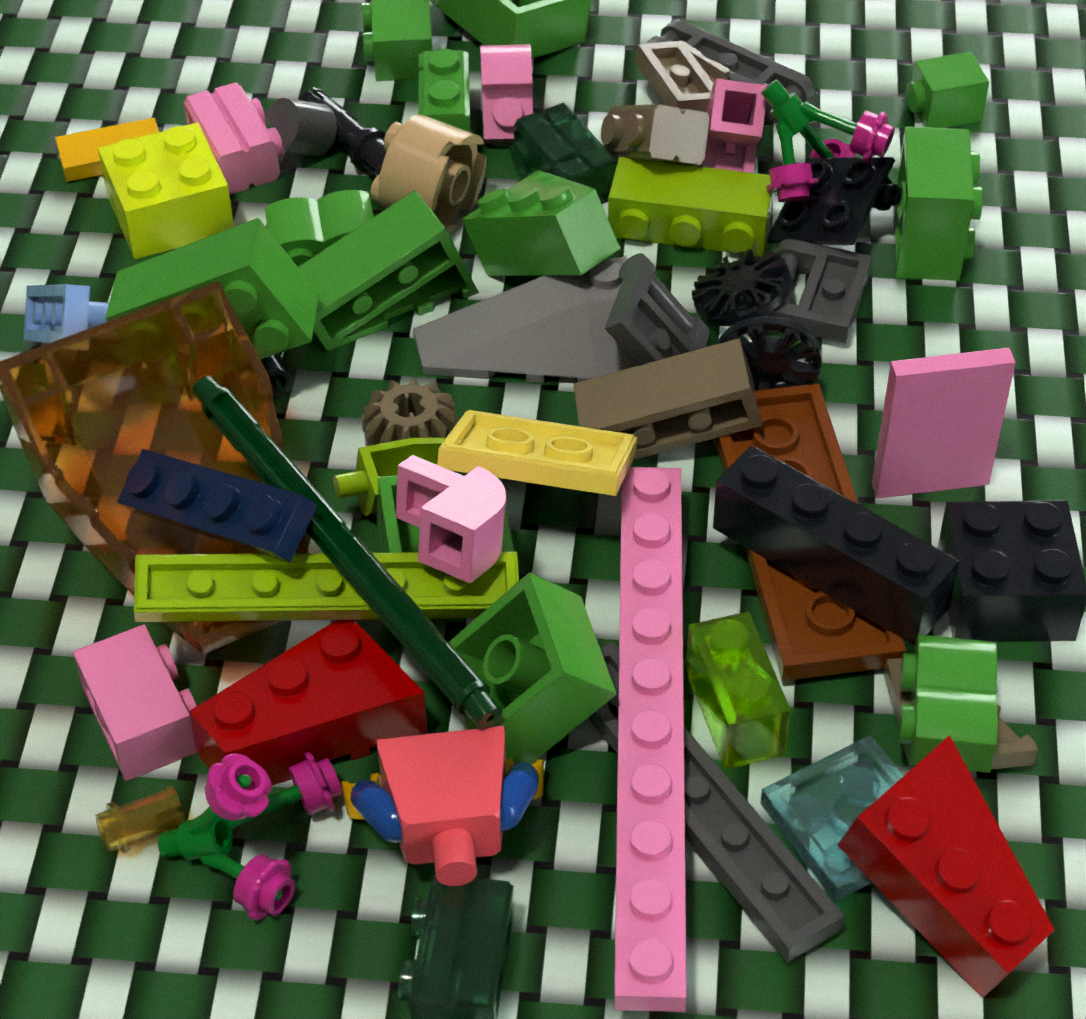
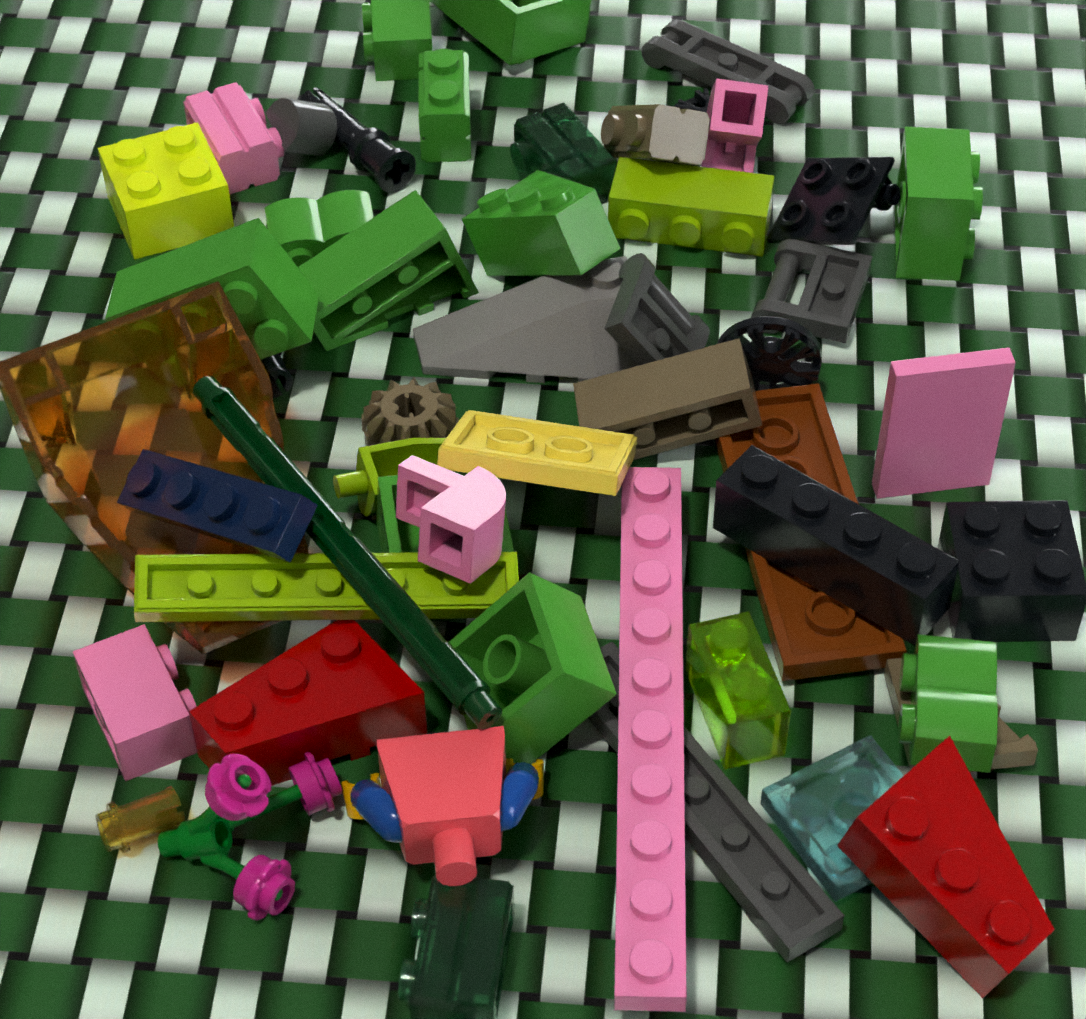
light blue piece [23,284,118,346] -> none
yellow tile [55,117,159,182] -> none
tan brick [370,115,487,234] -> none
bright pink brick [480,44,534,144] -> none
dark tan wing [634,41,731,112] -> none
black wheel [691,249,793,326] -> none
plant [761,79,895,202] -> none
bright green brick [906,52,989,128] -> none

